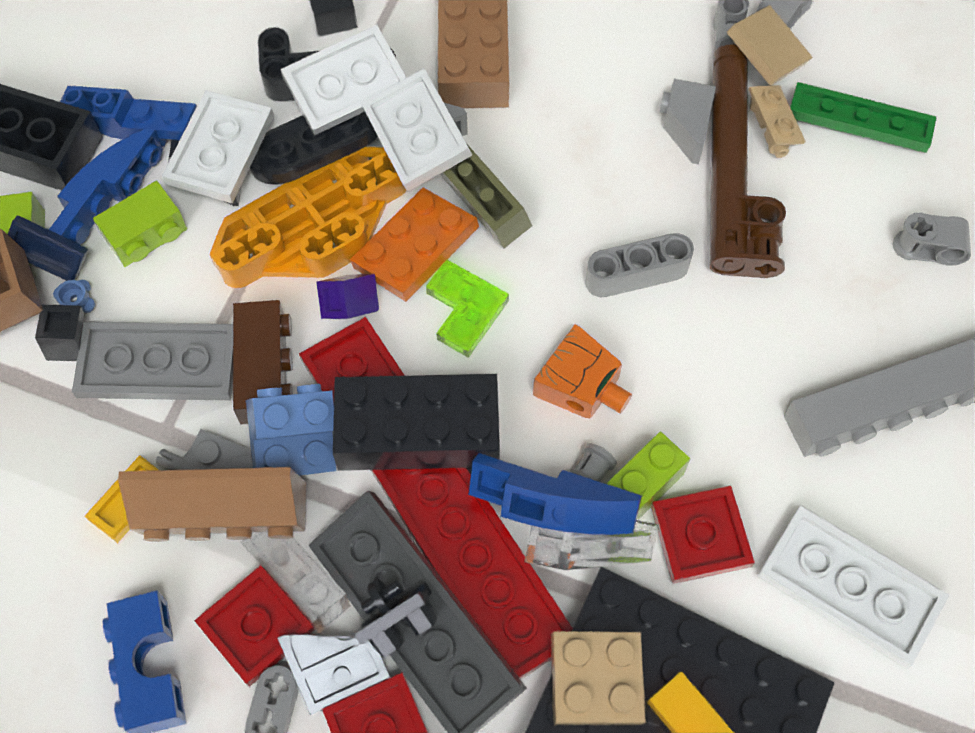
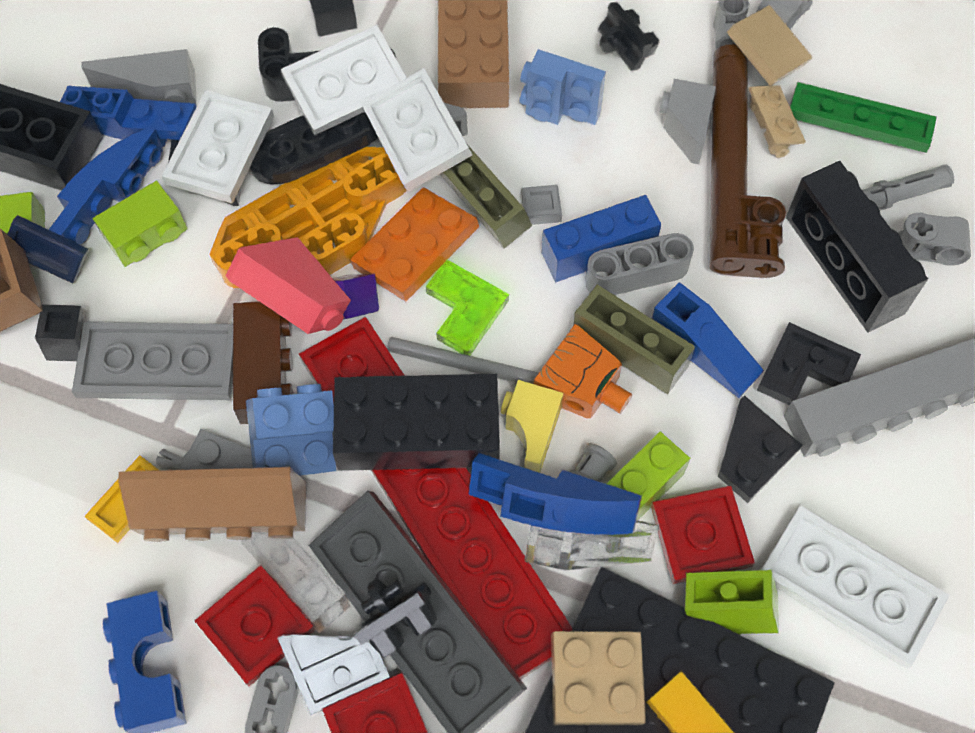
medium blue plate [53,280,95,313] -> none
none -> light grey slope [81,49,196,104]
none -> coral slope [225,237,351,334]
none -> light grey bar [387,337,539,384]
none -> light yellow arch [501,380,563,473]
none -> medium blue plate [520,49,606,125]
none -> light grey tile [522,185,562,225]
none -> blue arch [541,195,662,283]
none -> olive brick [573,284,695,395]
none -> black hips [597,2,659,71]
none -> blue slope [652,282,764,398]
none -> lime slope [685,570,779,634]
none -> black wing [718,395,803,503]
none -> black plate [757,322,861,406]
none -> black brick [786,160,928,333]
none -> light grey pin [863,164,954,210]

